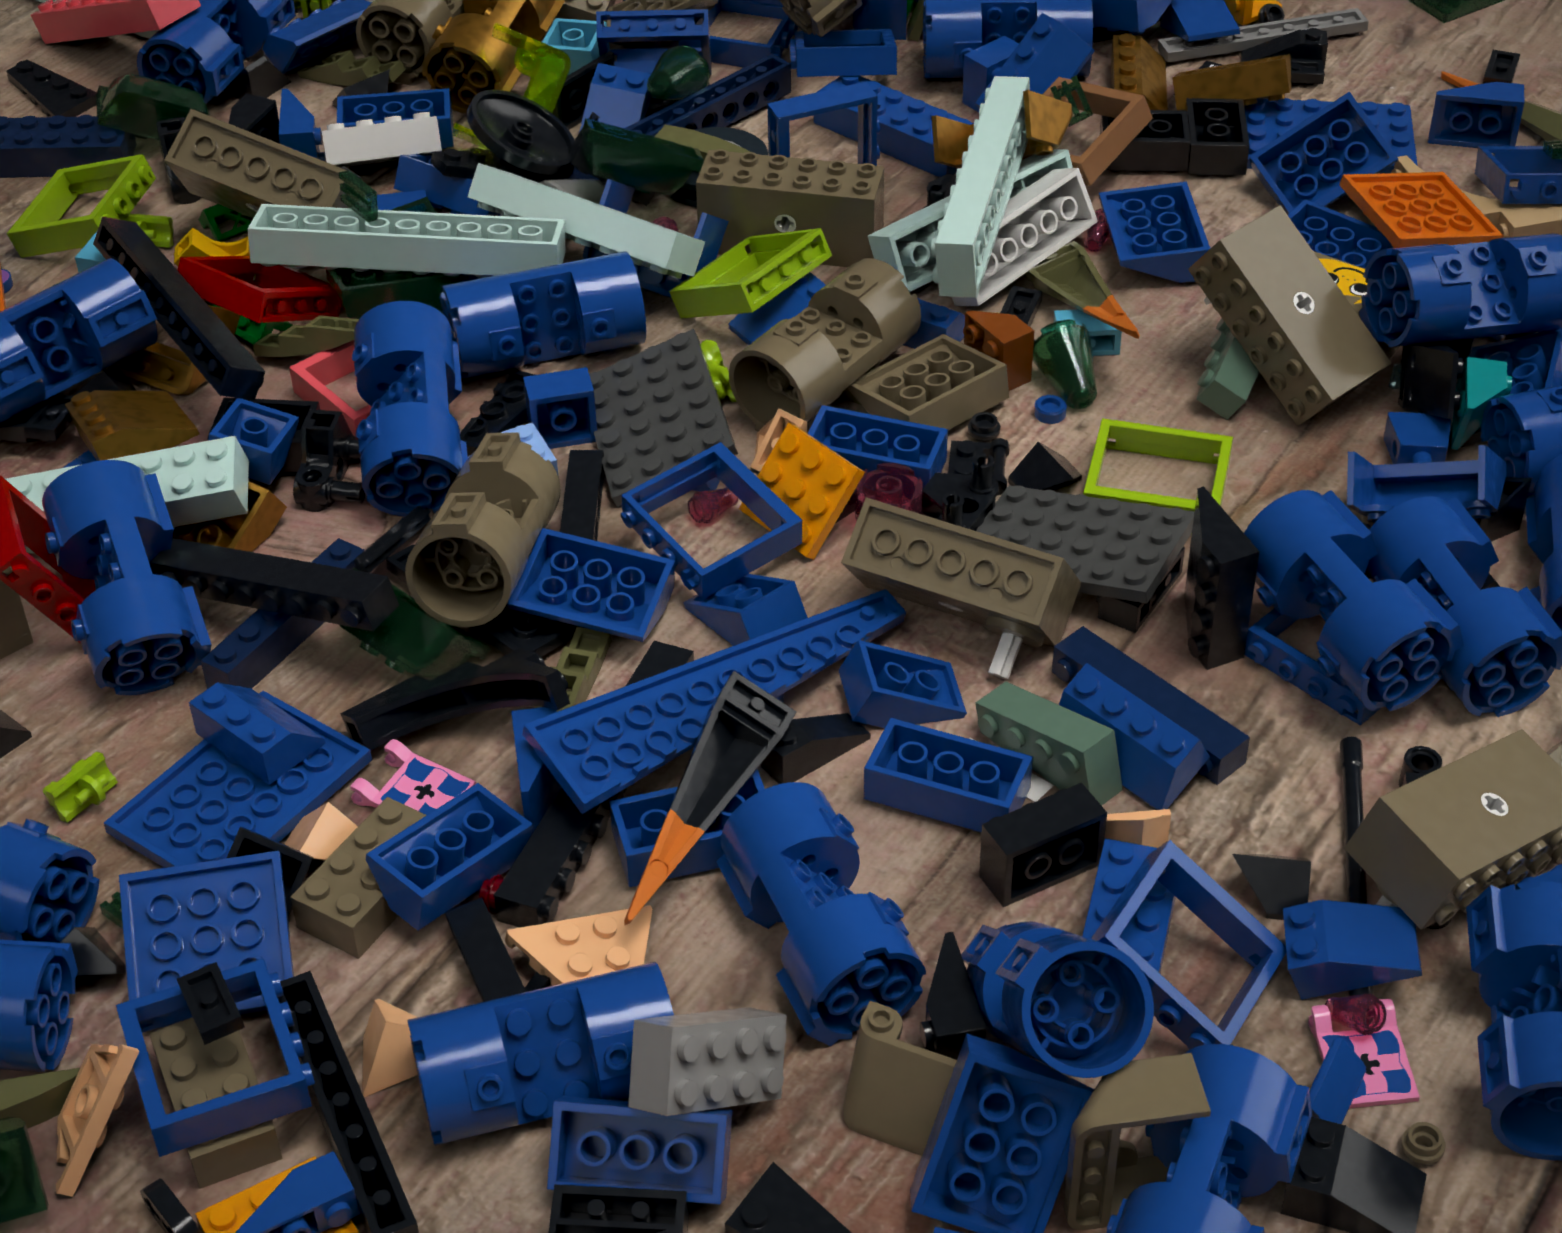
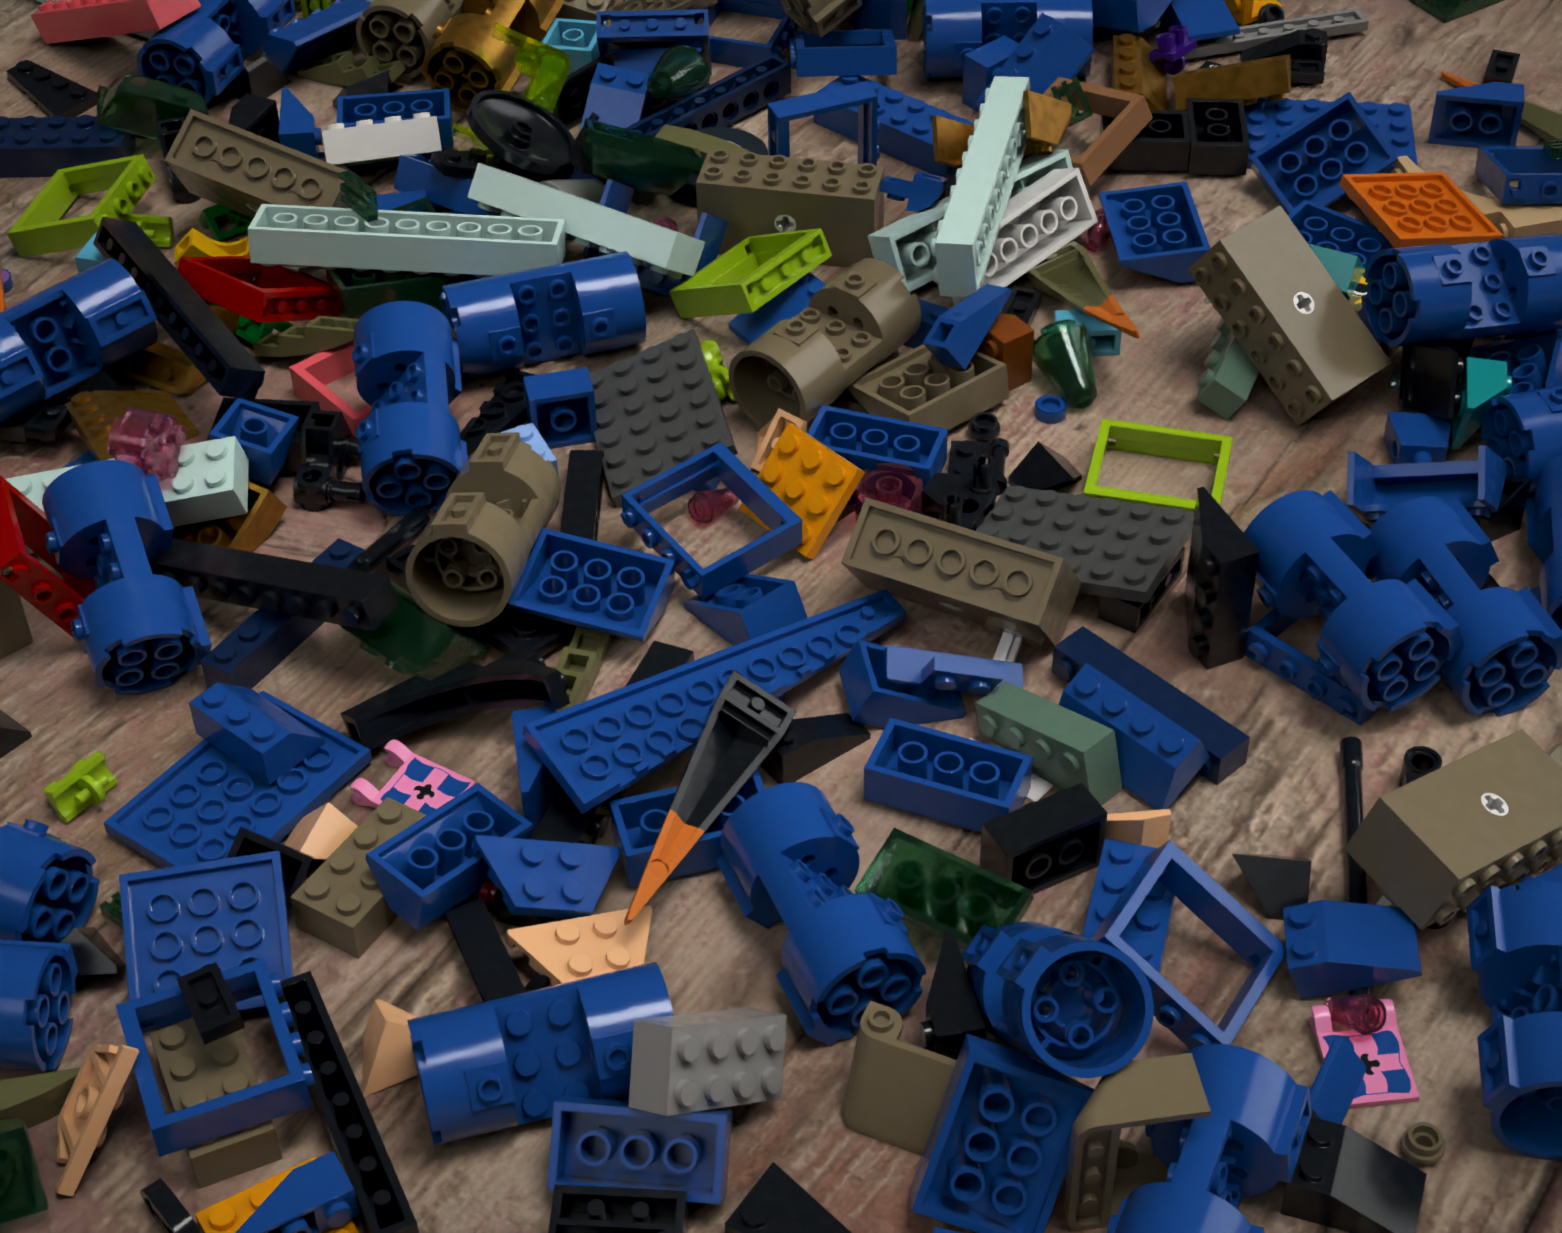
none -> clear pink brick [108,407,186,482]
none -> blue wing [472,835,621,919]
none -> clear green windscreen [854,828,1034,949]
none -> blue brick [880,171,948,211]
none -> blue bracket [884,645,1023,695]
none -> blue slope [923,284,1012,370]
none -> dark purple hips [1149,25,1197,75]
none -> teal slope [1308,244,1365,299]

